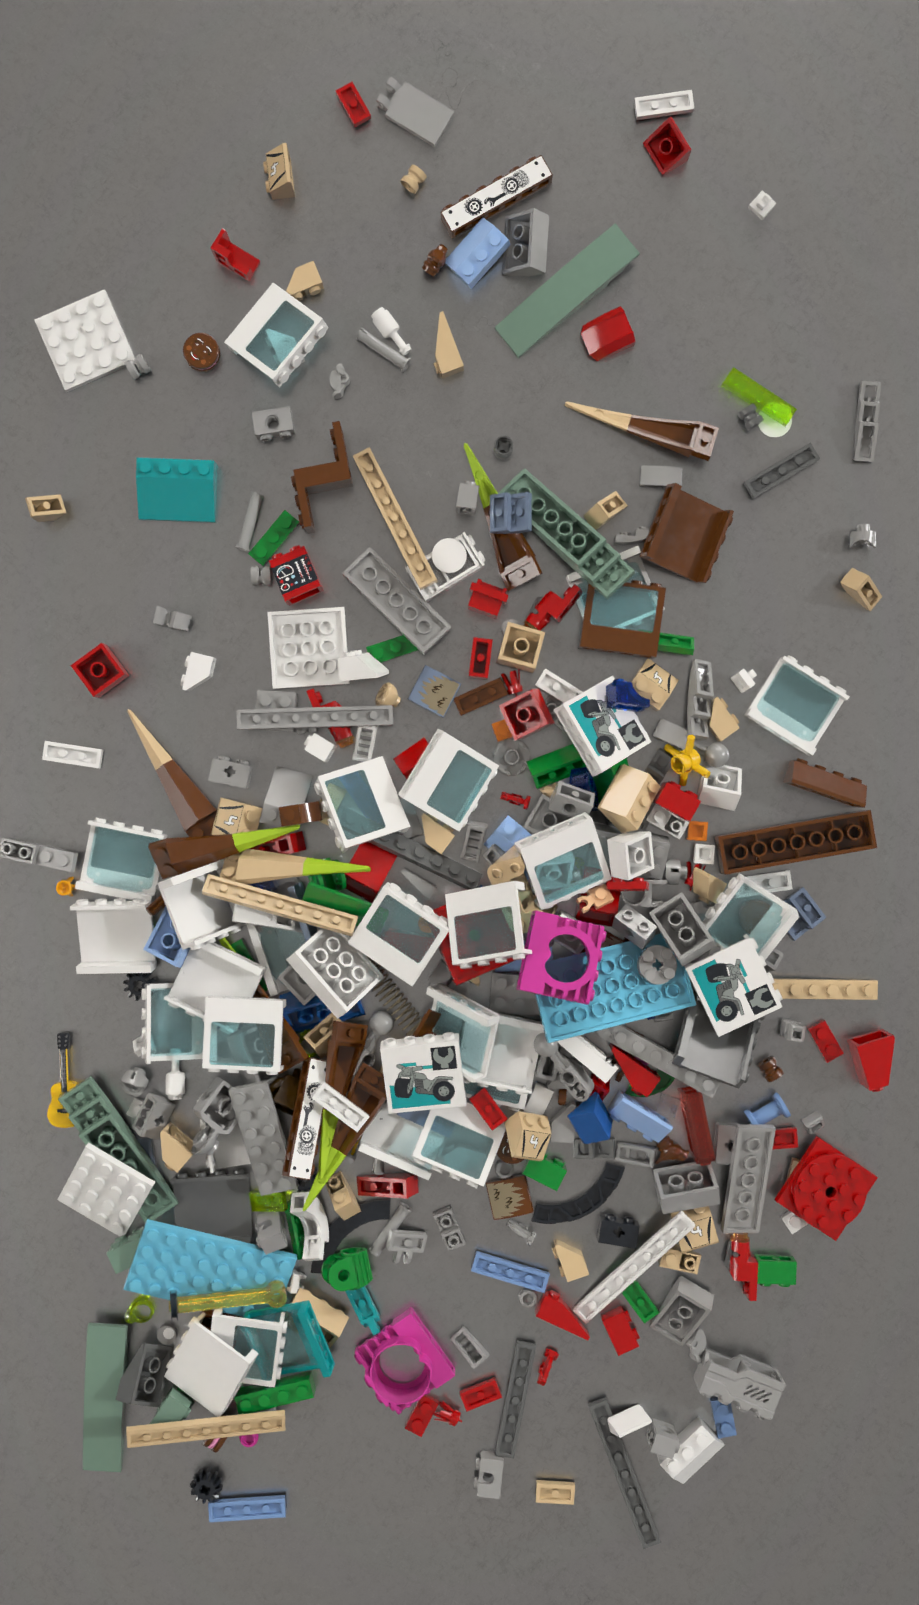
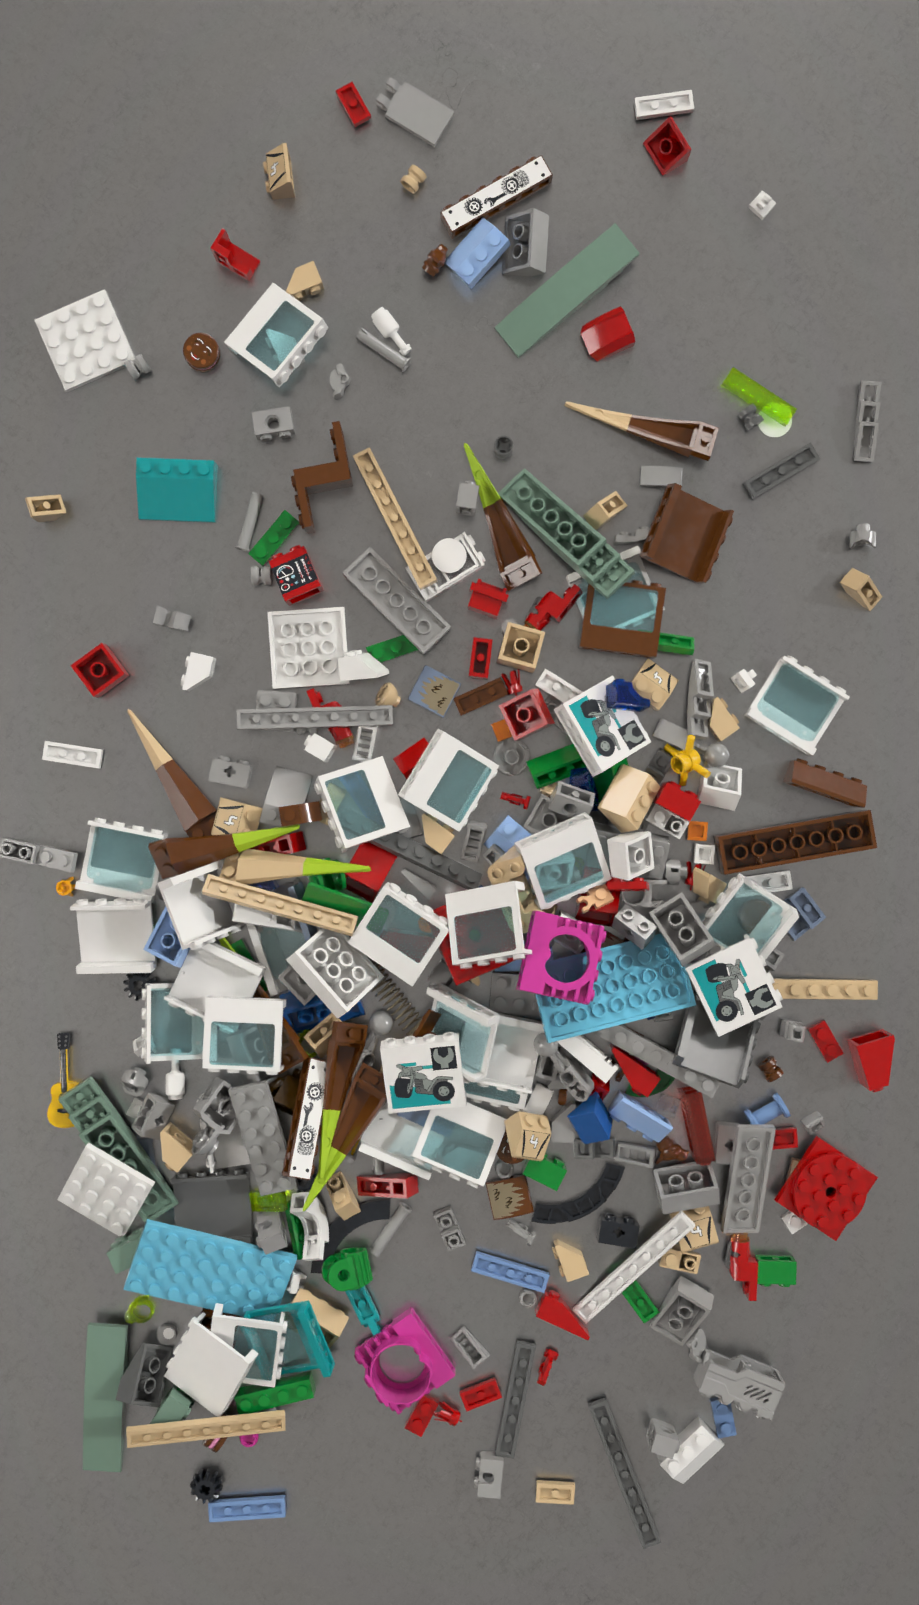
reddish brown axle [146,895,166,917] -> none
clear yellow piece [169,1280,287,1321] -> none
white plate [311,1081,369,1132] -> none
light grey hinge [386,1229,428,1264] -> none
tan slope [433,311,464,379] -> none
red plate [469,1087,507,1131] -> none
sand blue slope [490,492,532,534] -> none
red brick [601,1306,640,1356] -> none
white slope [607,1404,652,1438] -> none
light grey plate [637,945,677,985] -> none

